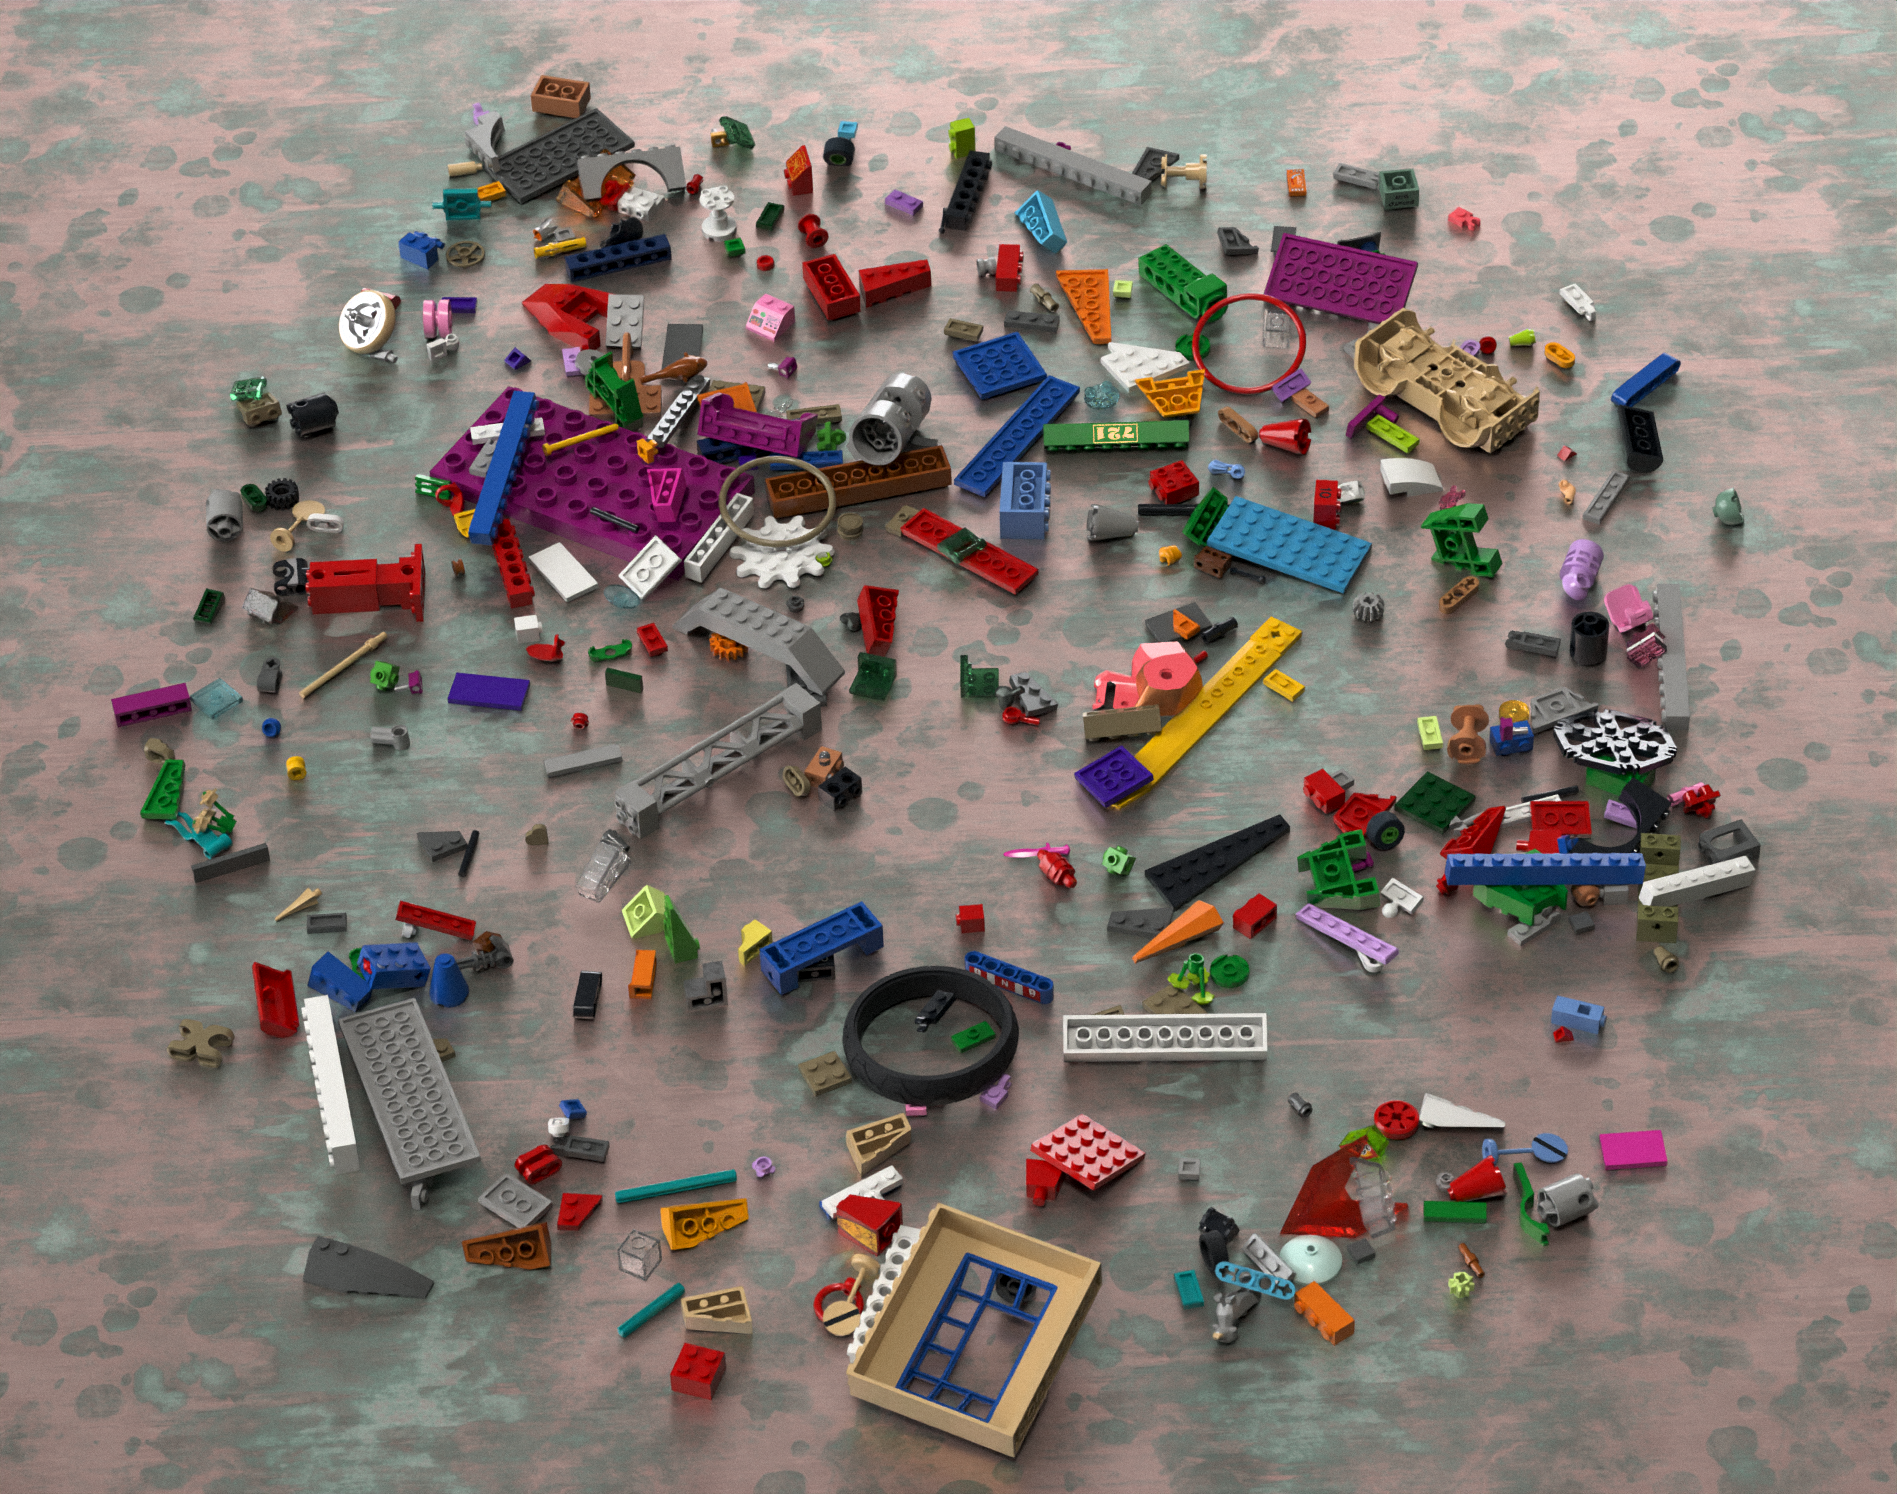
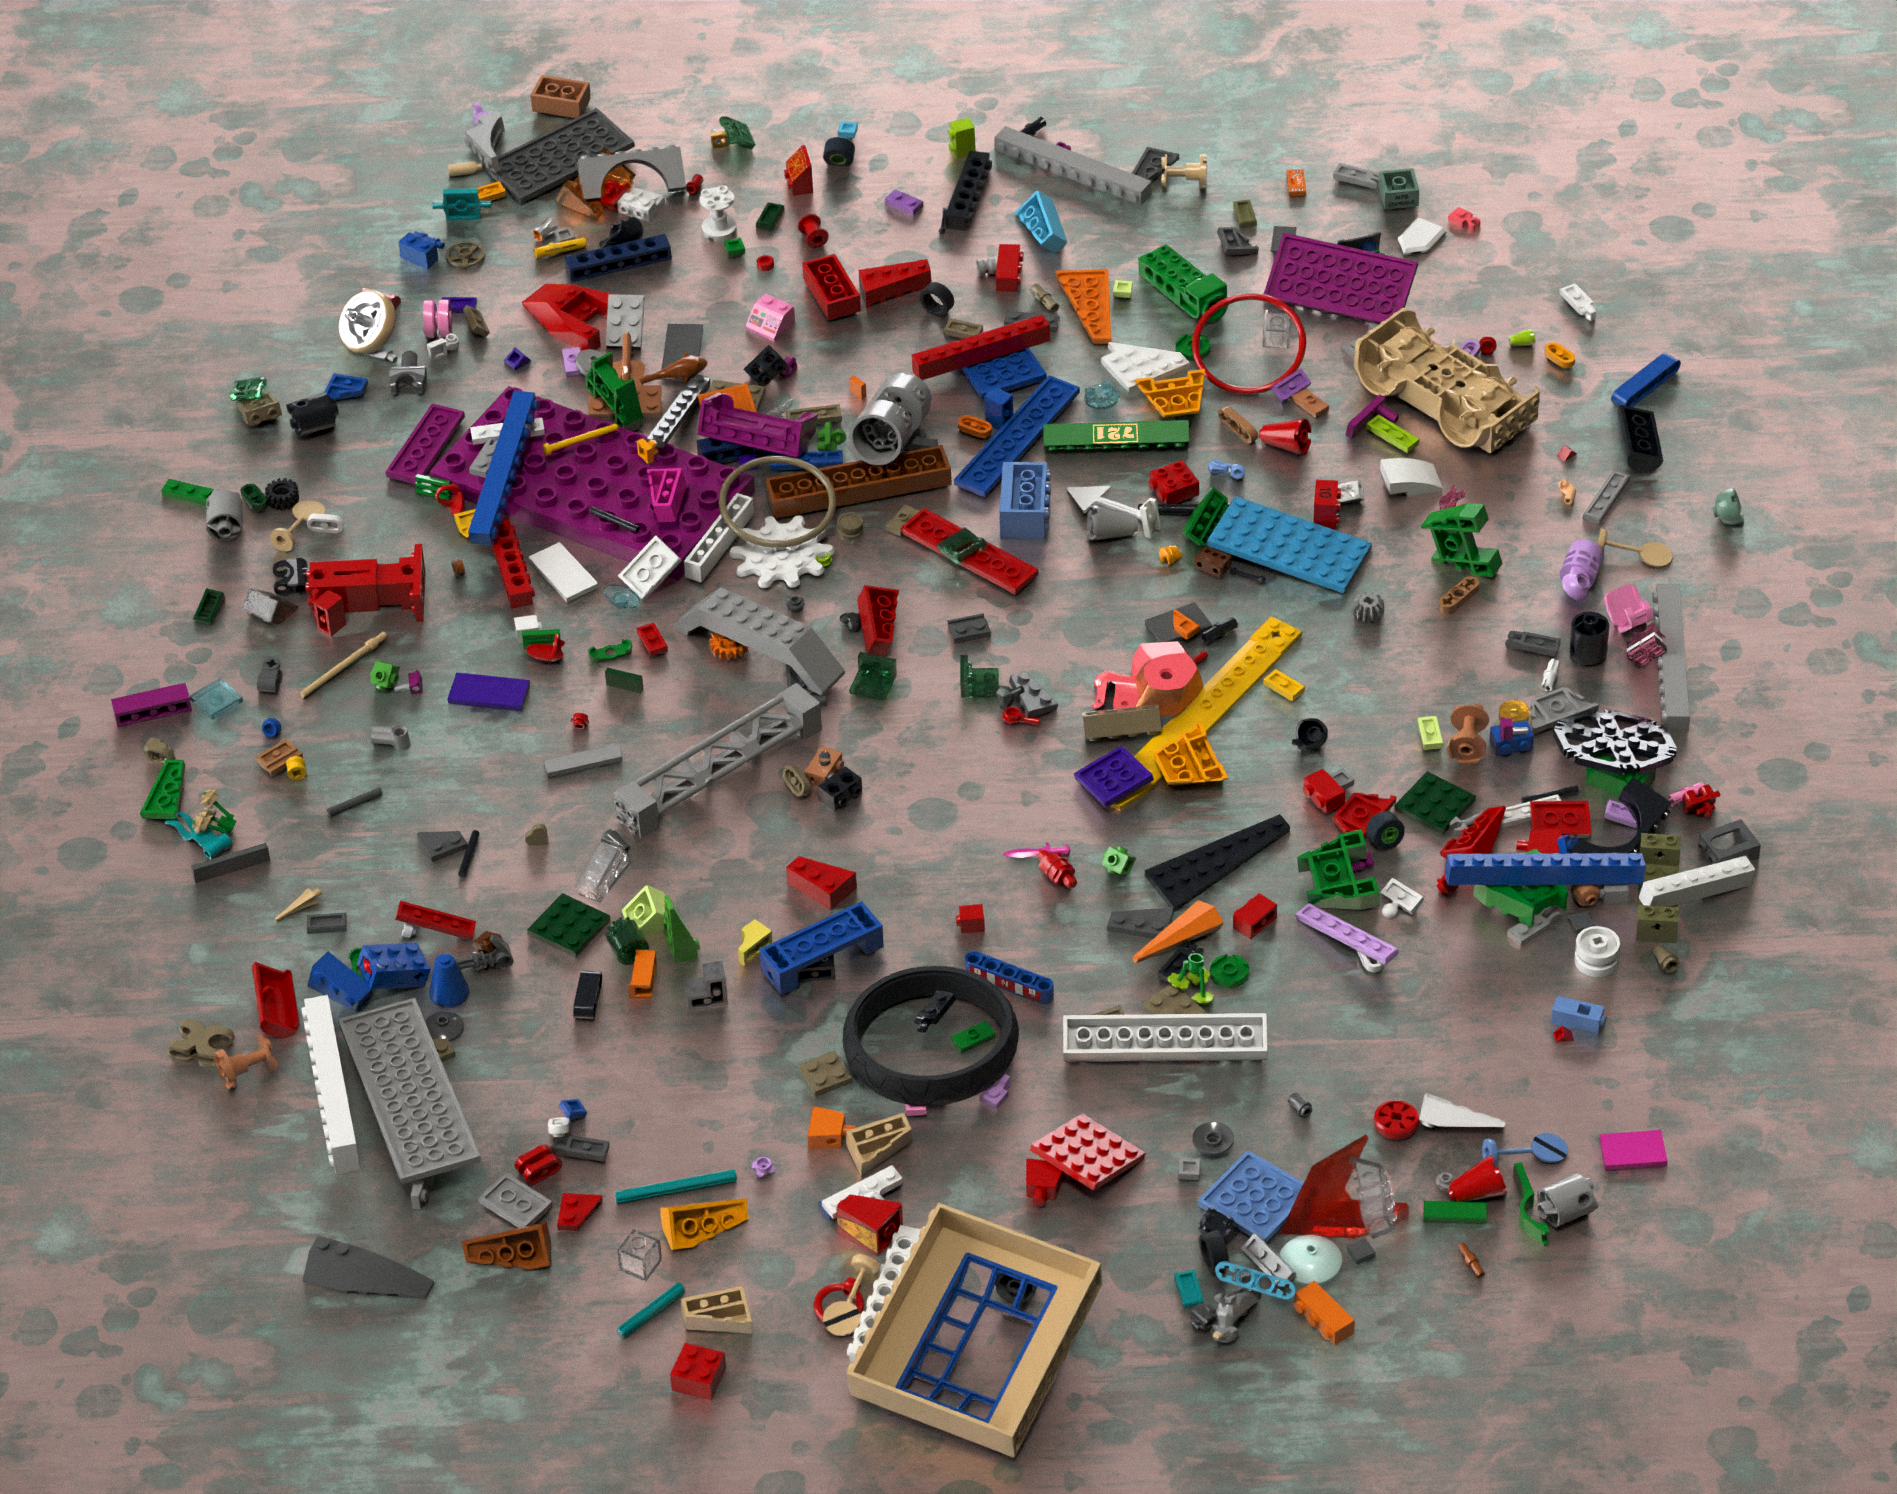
clear neon green slope [1339,1124,1389,1160] -> none
yellowish green gear [1448,1272,1475,1298] -> none
none -> green plate [161,479,215,506]
none -> nougat piece [214,1034,278,1090]
none -> medium nougat plate [255,738,303,776]
none -> red brick [311,589,346,637]
none -> blue wing [324,373,368,400]
none -> dark grey bar [327,787,382,816]
none -> magenta plate [386,403,465,484]
none -> dark grey connector [389,351,427,395]
none -> dark grey dish [425,1011,464,1042]
none -> dark tan plate [463,305,490,337]
none -> green tile [522,629,561,649]
none -> dark green plate [527,893,611,958]
none -> clear green gear [605,917,649,965]
none -> black brick [743,345,788,386]
none -> red wedge [786,856,857,910]
none -> orange torso [807,1106,856,1149]
none -> orange tile [849,375,866,400]
none -> red brick [912,314,1050,380]
none -> black tyre [919,282,955,317]
none -> dark grey plate [947,613,991,644]
none -> orange plate [958,415,992,438]
none -> blue brick [984,387,1013,430]
none -> black pin [1020,116,1047,136]
none -> white piece [1067,486,1161,539]
none -> light orange wedge [1153,721,1228,786]
none -> black hinge [1158,941,1204,984]
none -> dark grey gear [1189,1303,1217,1331]
none -> dark grey dish [1192,1122,1234,1155]
none -> medium blue plate [1198,1150,1314,1243]
none -> olive tile [1233,199,1257,228]
none -> black hat [1292,718,1328,750]
none -> white tile [1398,218,1446,256]
none -> white axle [1540,659,1560,693]
none -> white wheel [1575,926,1620,977]
none -> tan piece [1597,528,1673,568]

